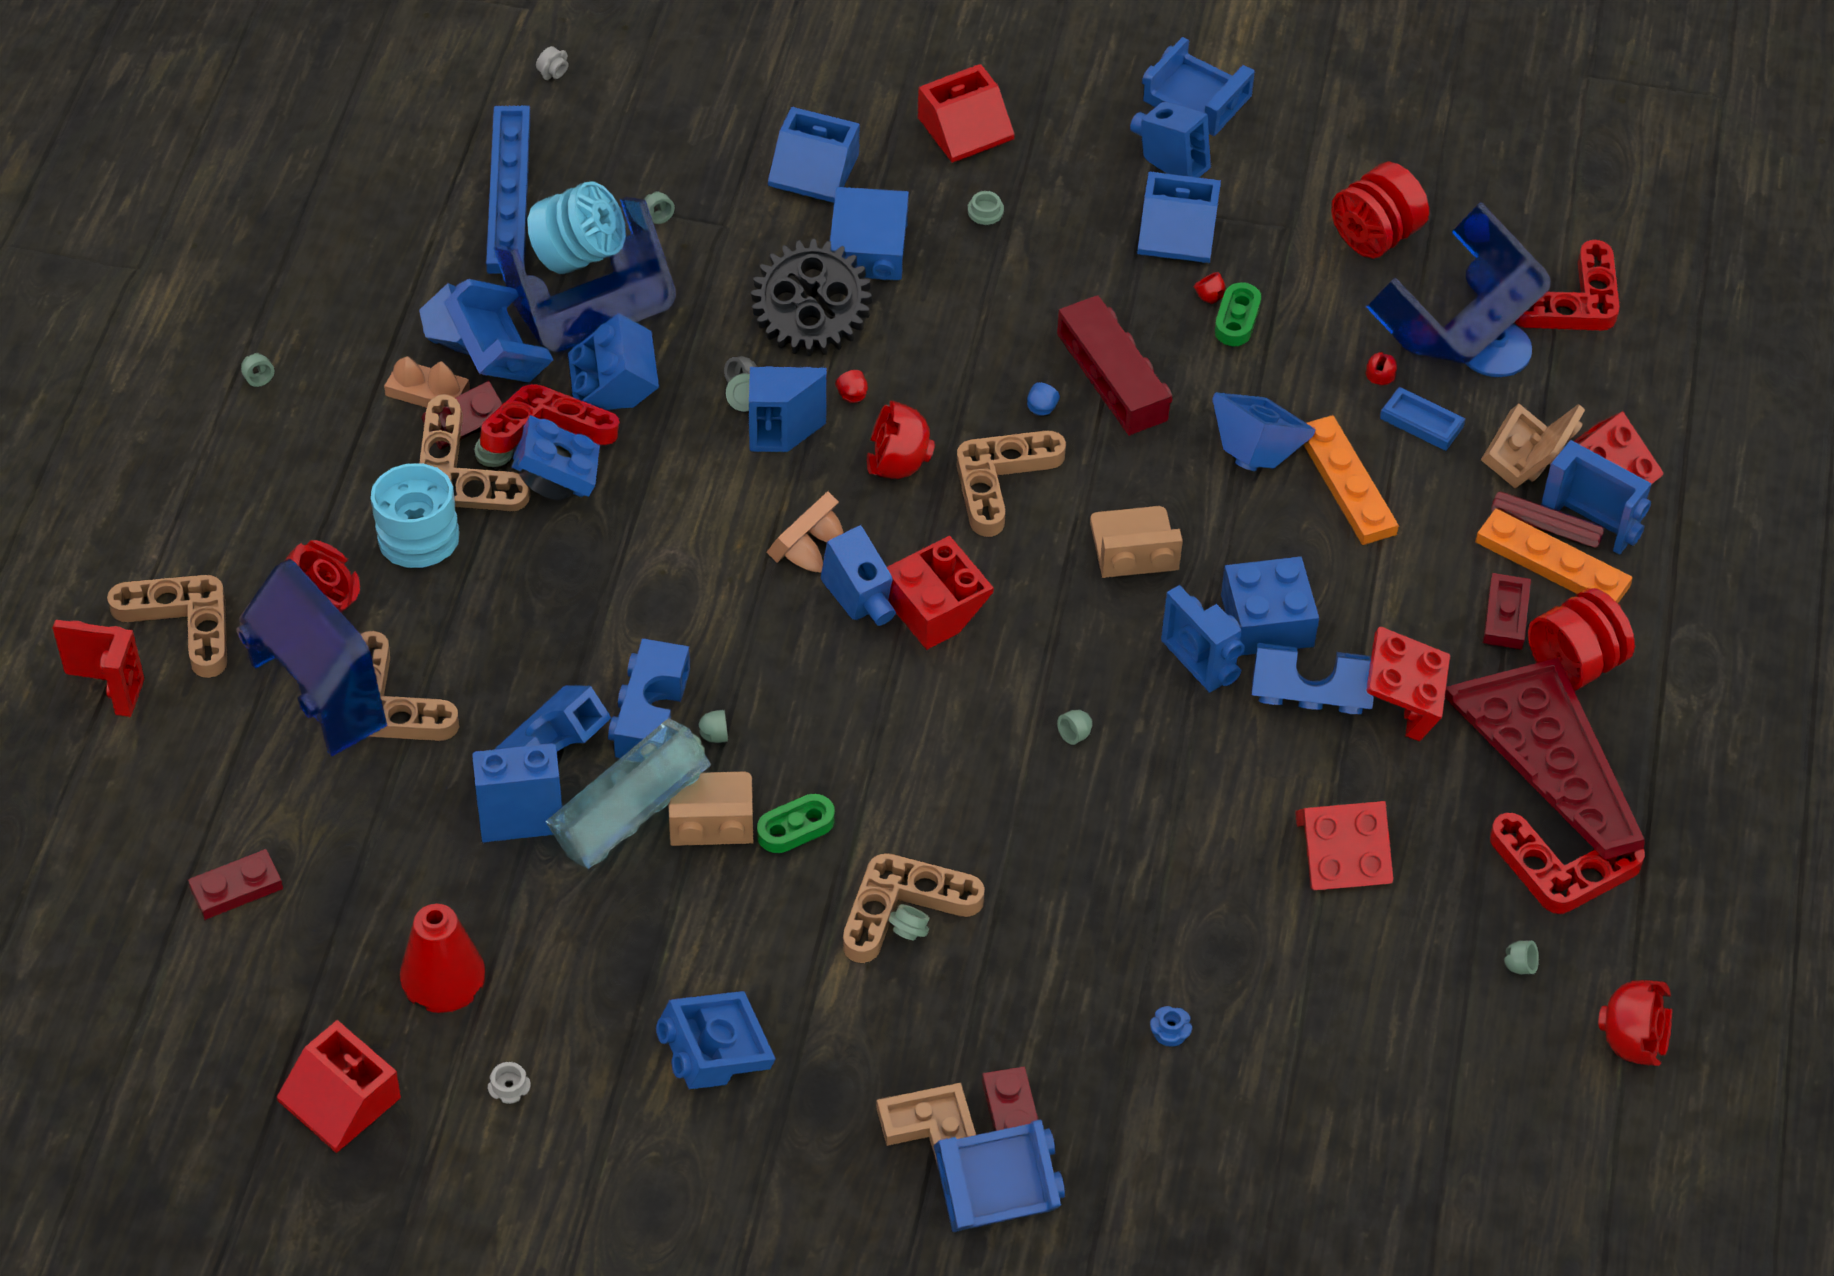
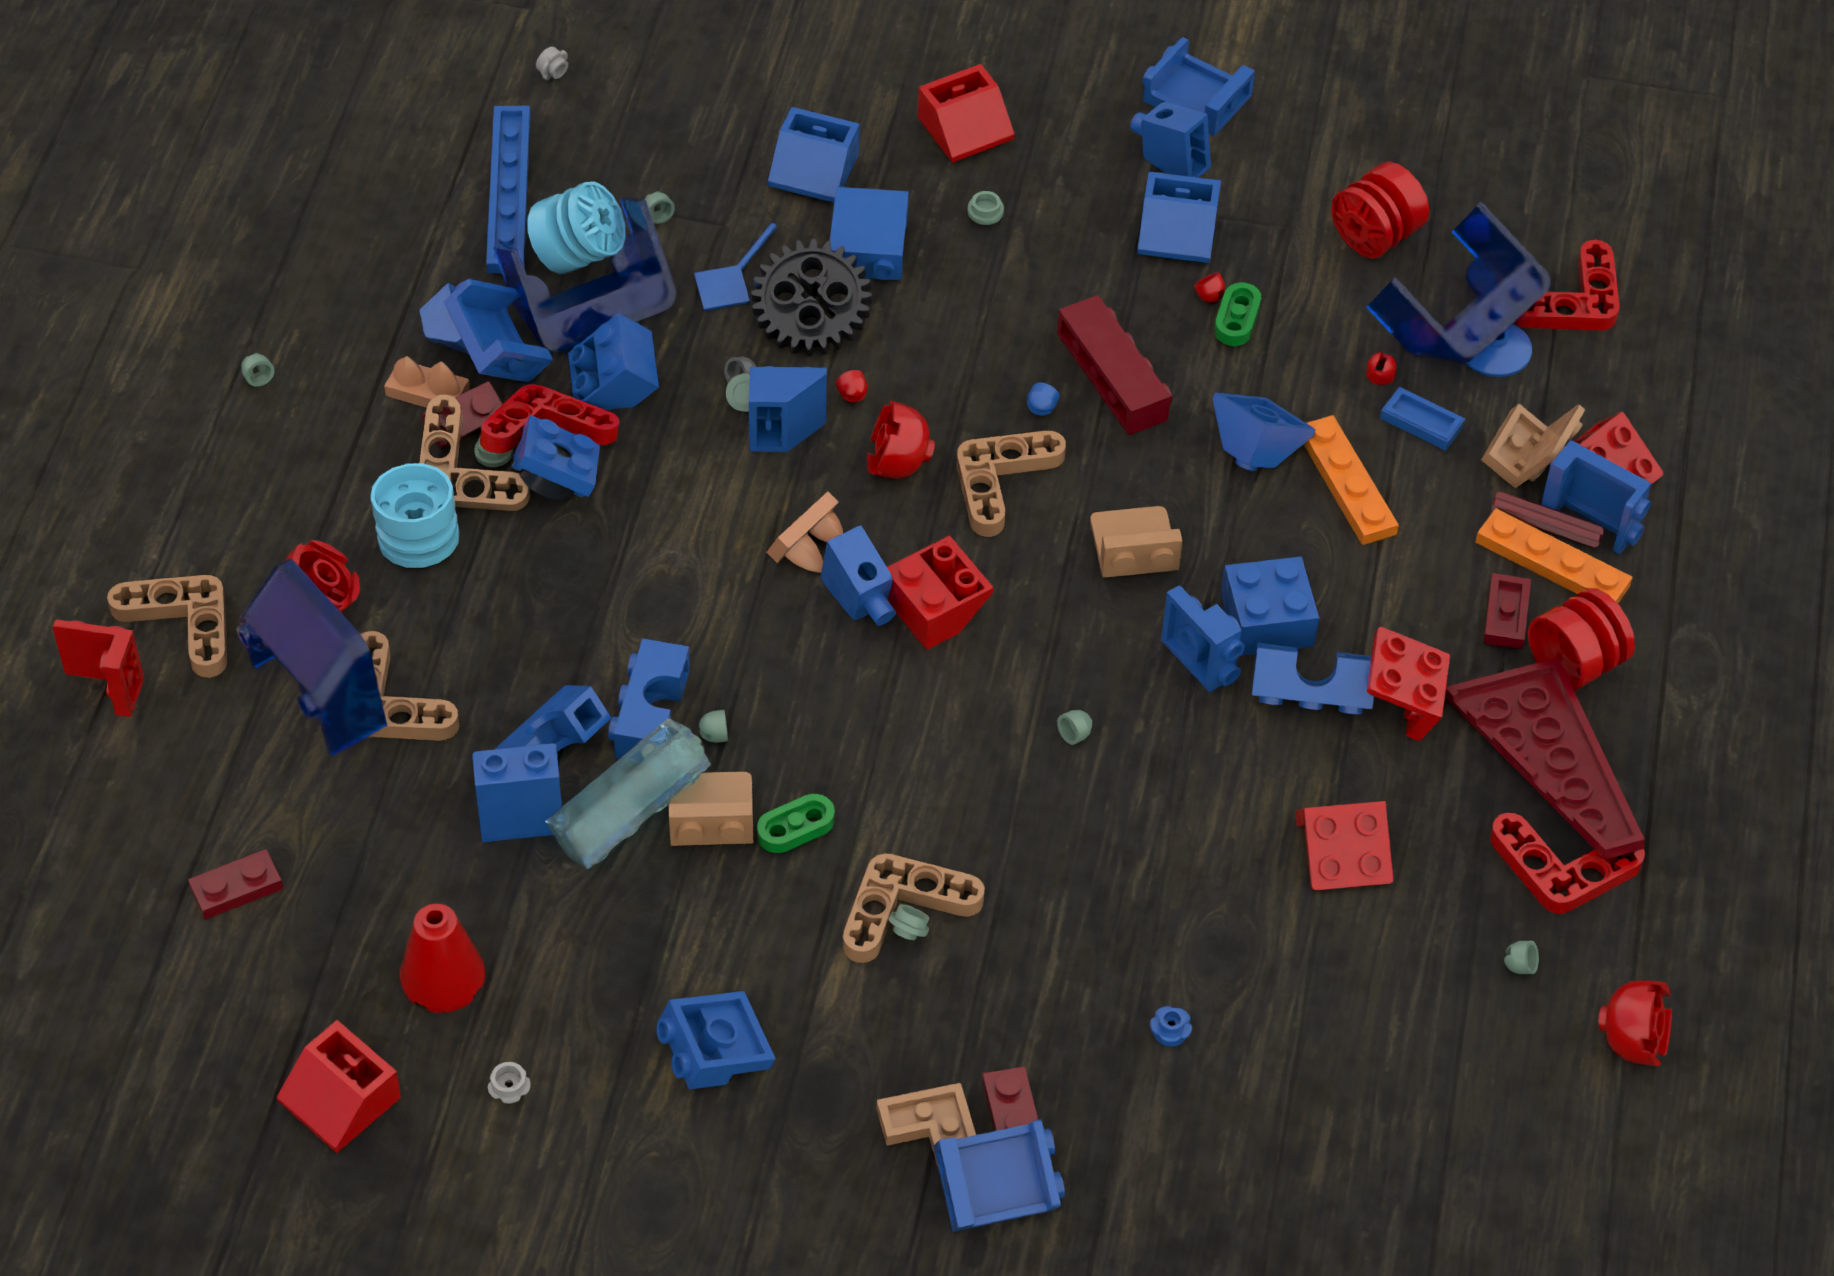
none -> blue piece [694,223,777,311]

